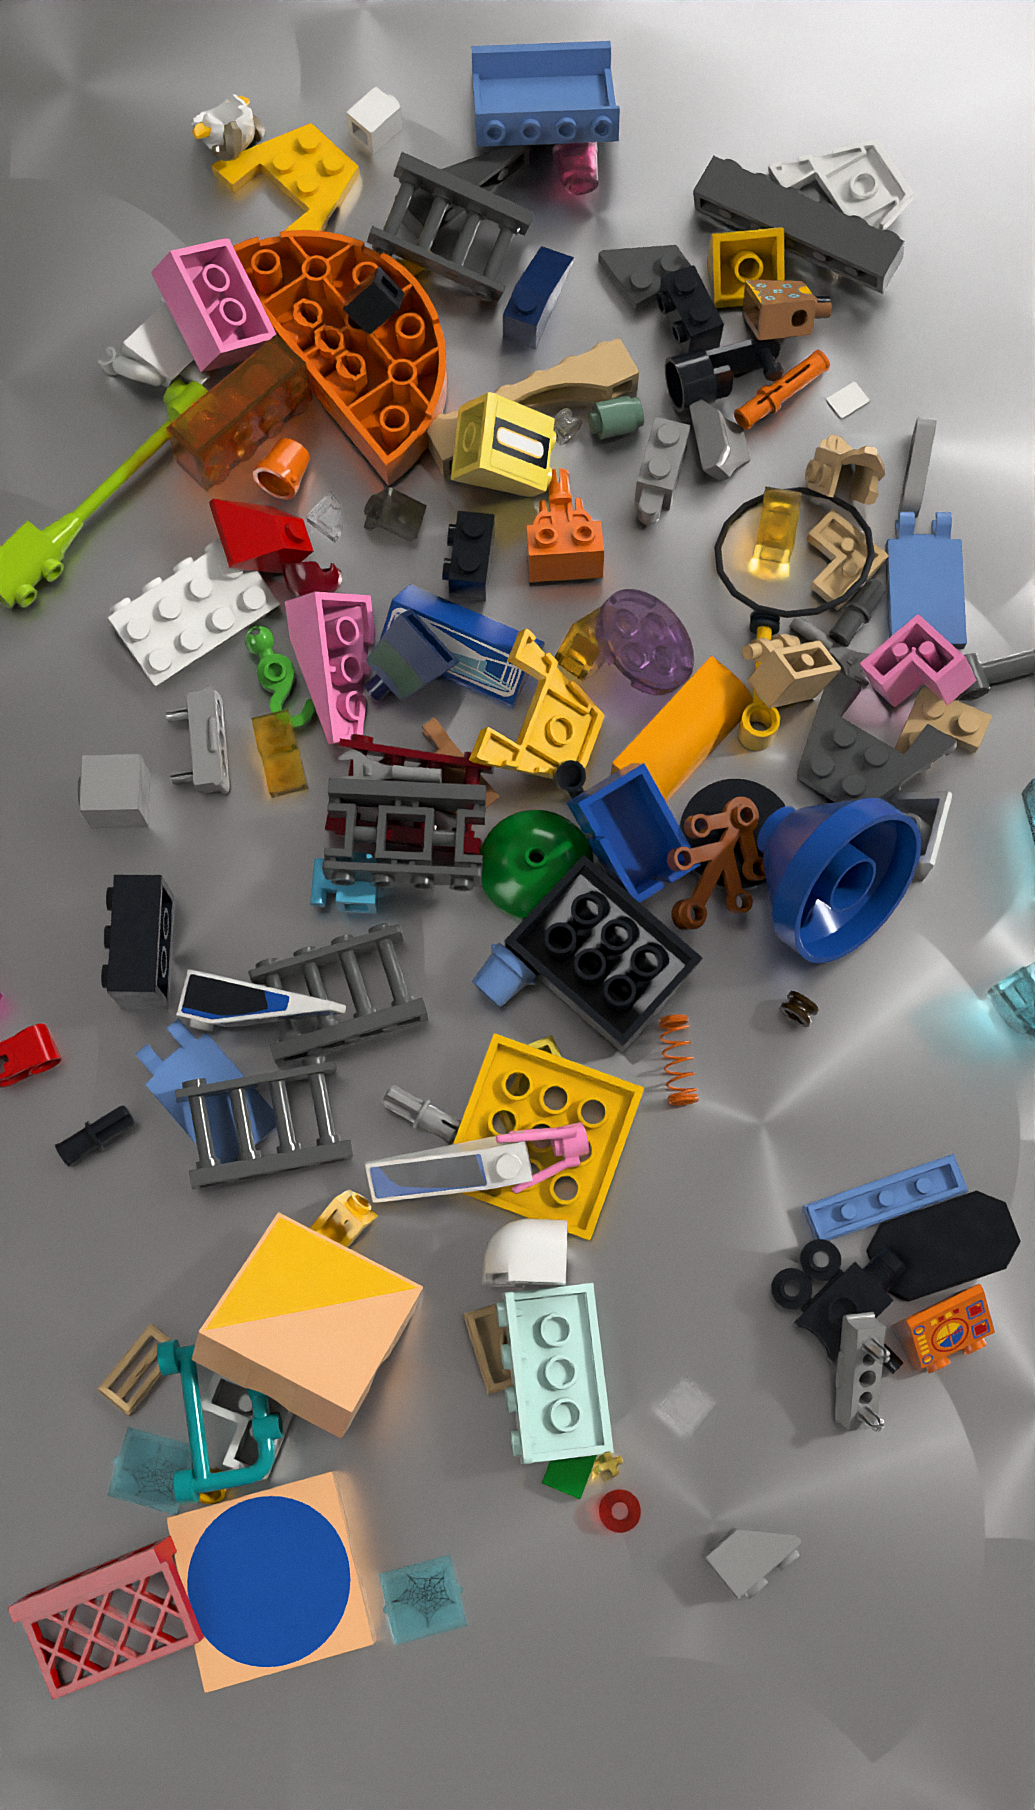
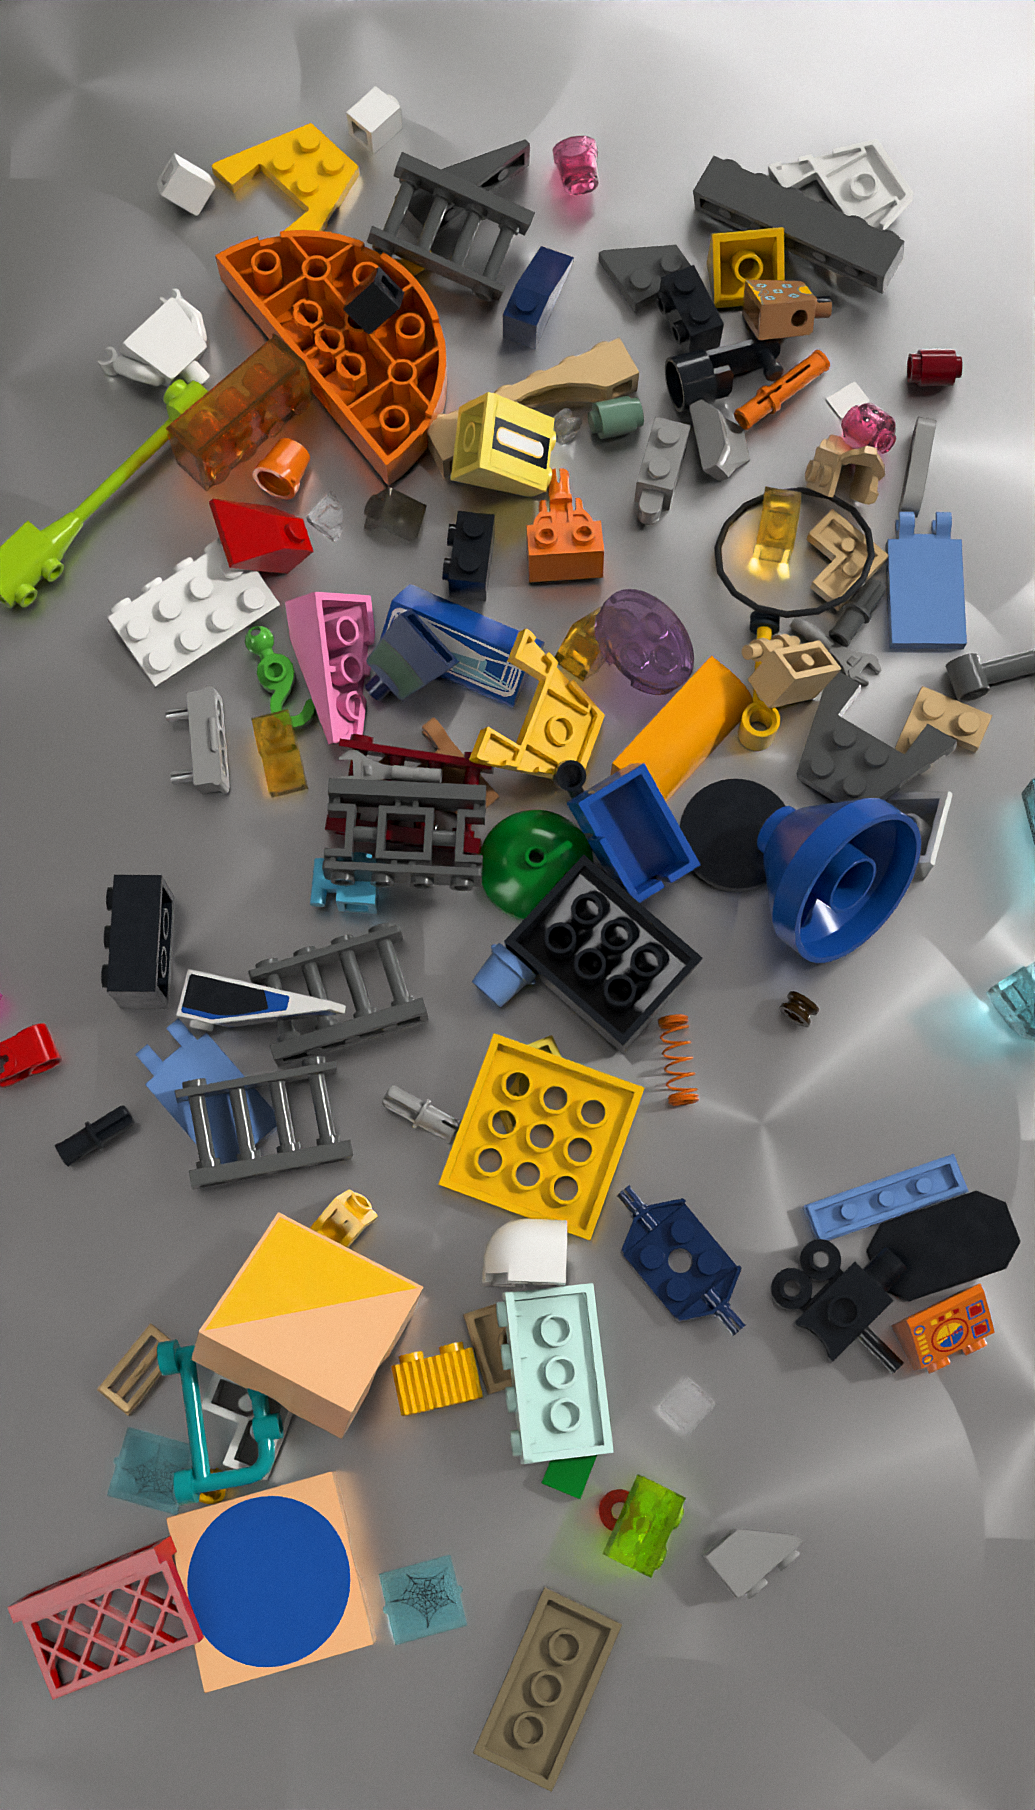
light grey head [78,754,150,828] -> none
bright pink brick [151,238,278,373] -> none
hair [191,94,266,161] -> none
dark red hair [282,561,343,597] -> none
slope [365,1130,533,1203] -> none
medium blue panel [471,41,620,147] -> none
bright pink plant [496,1122,589,1193] -> none
clear yellow piece [591,1451,623,1483] -> none
dark orange plant [667,797,766,931] -> none
light grey piece [835,1312,891,1432] -> none
bright pink brick [859,614,977,708] -> none
none -> white panel [156,153,216,215]
none -> yellow brick [391,1342,483,1417]
none -> dark tan plate [473,1587,622,1792]
none -> clear neon green bracket [602,1474,686,1578]
none -> dark blue plate [617,1185,746,1336]
none -> clear pink head [841,402,896,454]
none -> dark red brick [907,349,963,387]

